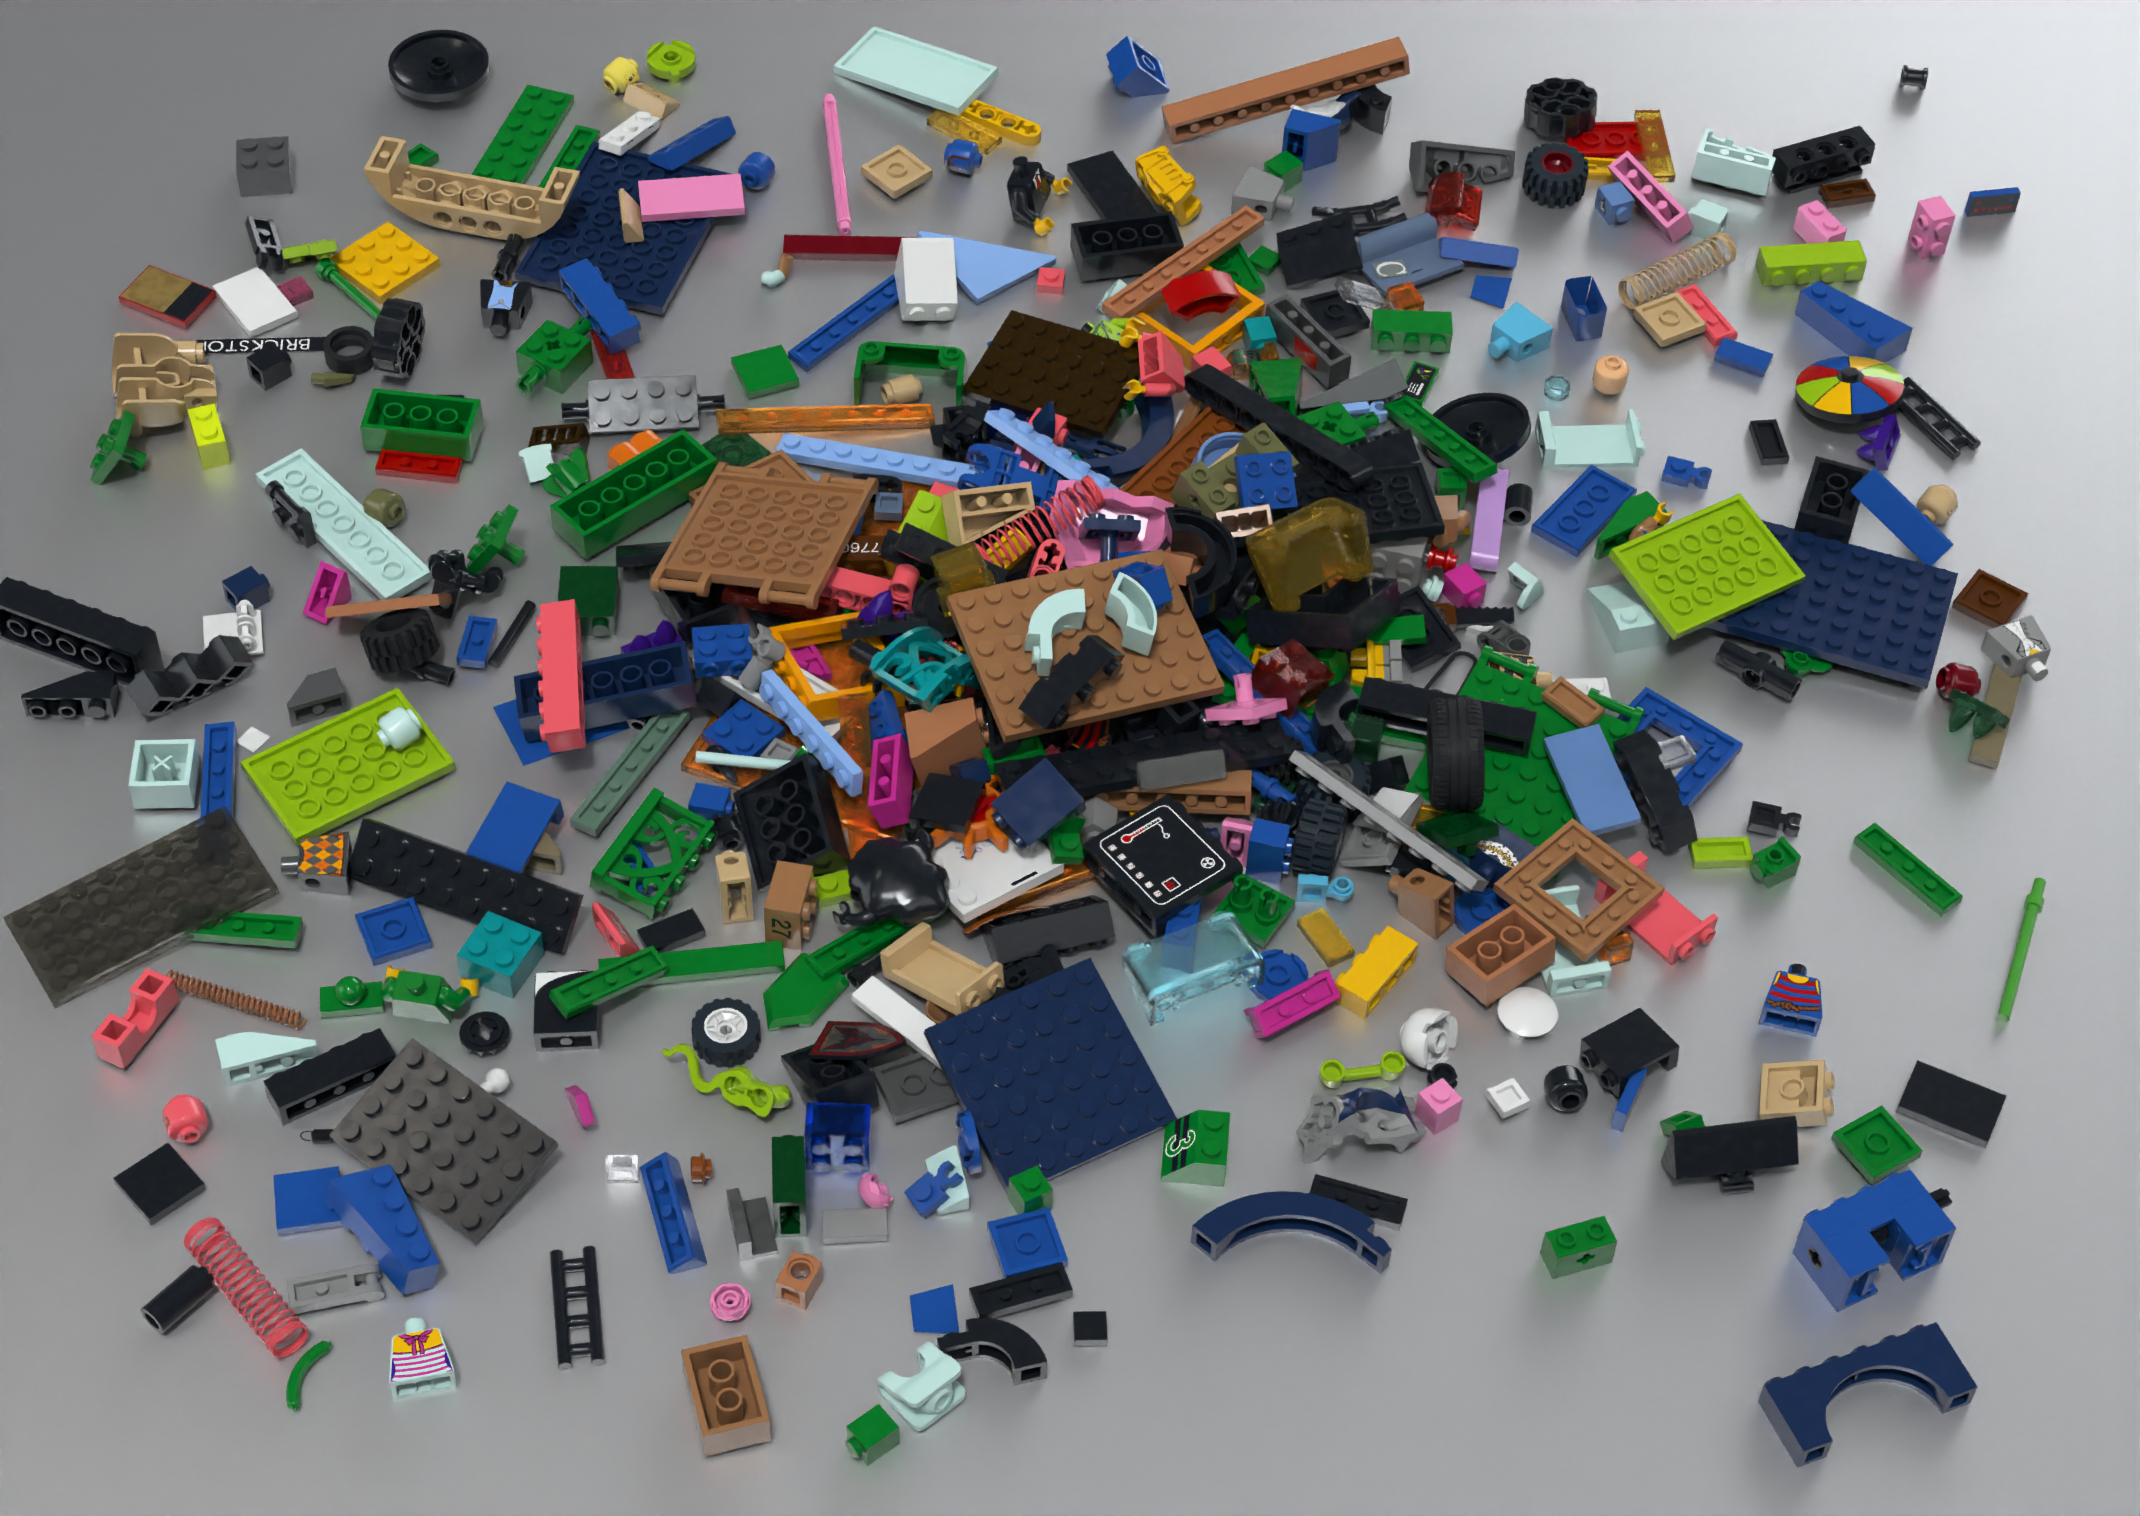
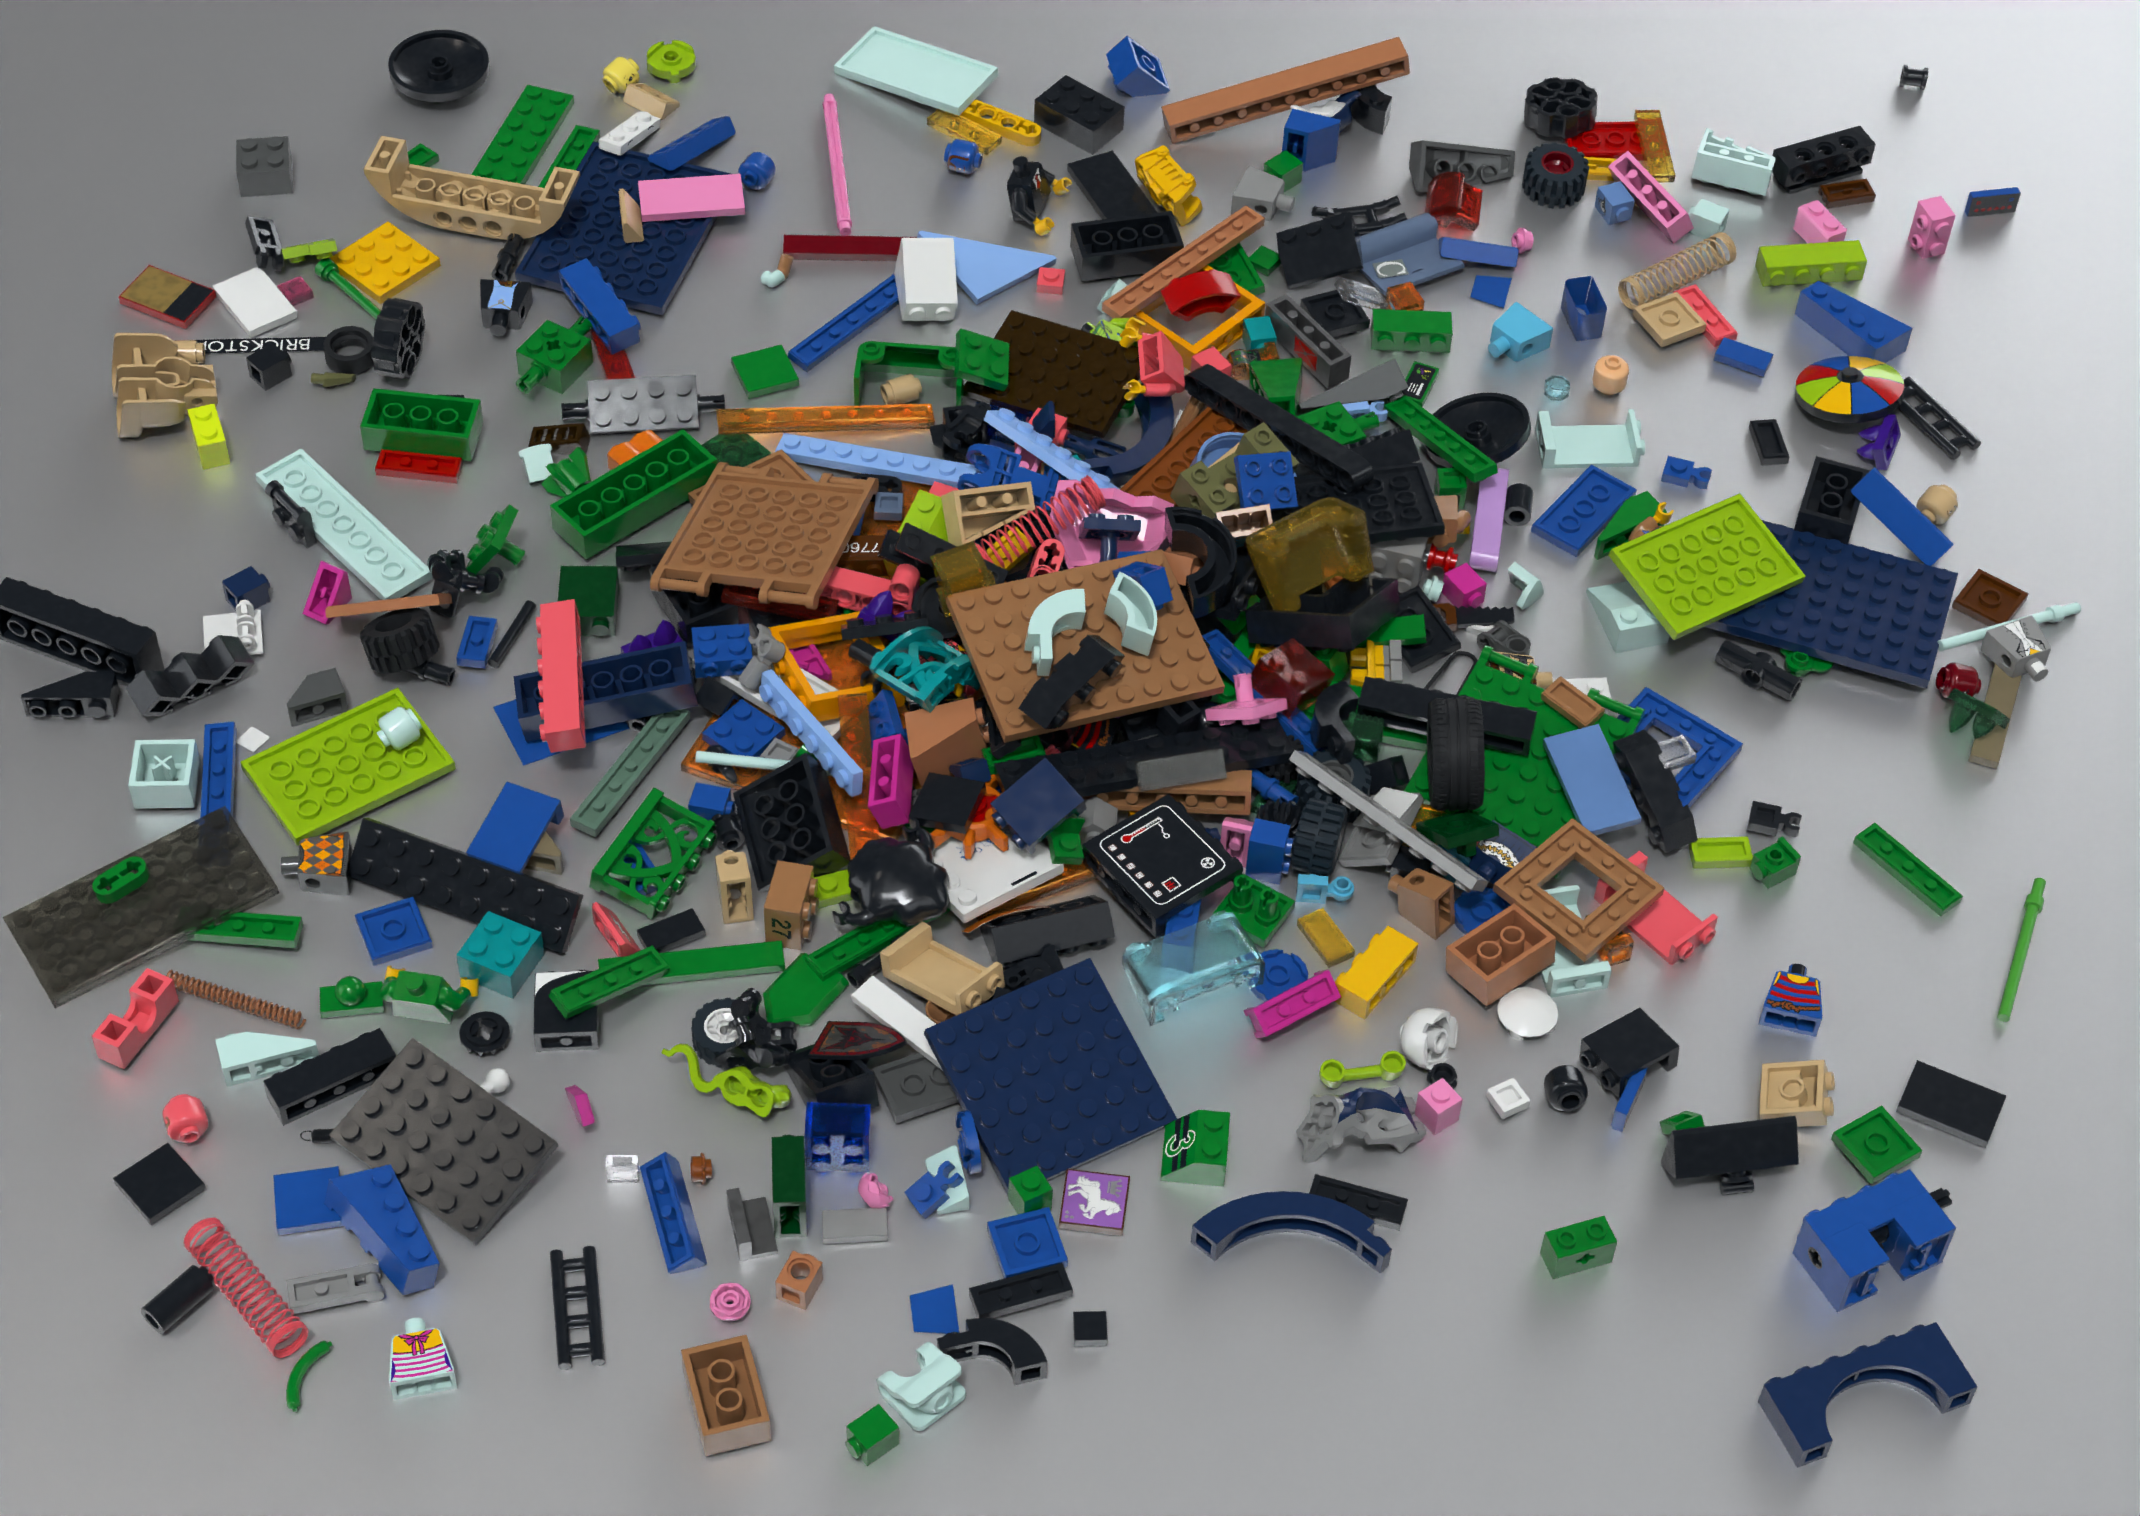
green plate [90,410,147,485] -> none
olive head [363,489,405,528] -> none
tan plate [861,144,933,199] -> none
none -> green beam [92,856,150,904]
none -> black piece [715,988,797,1070]
none -> green plate [954,328,1009,392]
none -> black brick [1034,75,1125,155]
none -> tile [1059,1169,1130,1236]
none -> bright pink plate [1511,228,1534,254]
none -> light aqua bar [1937,602,2081,651]

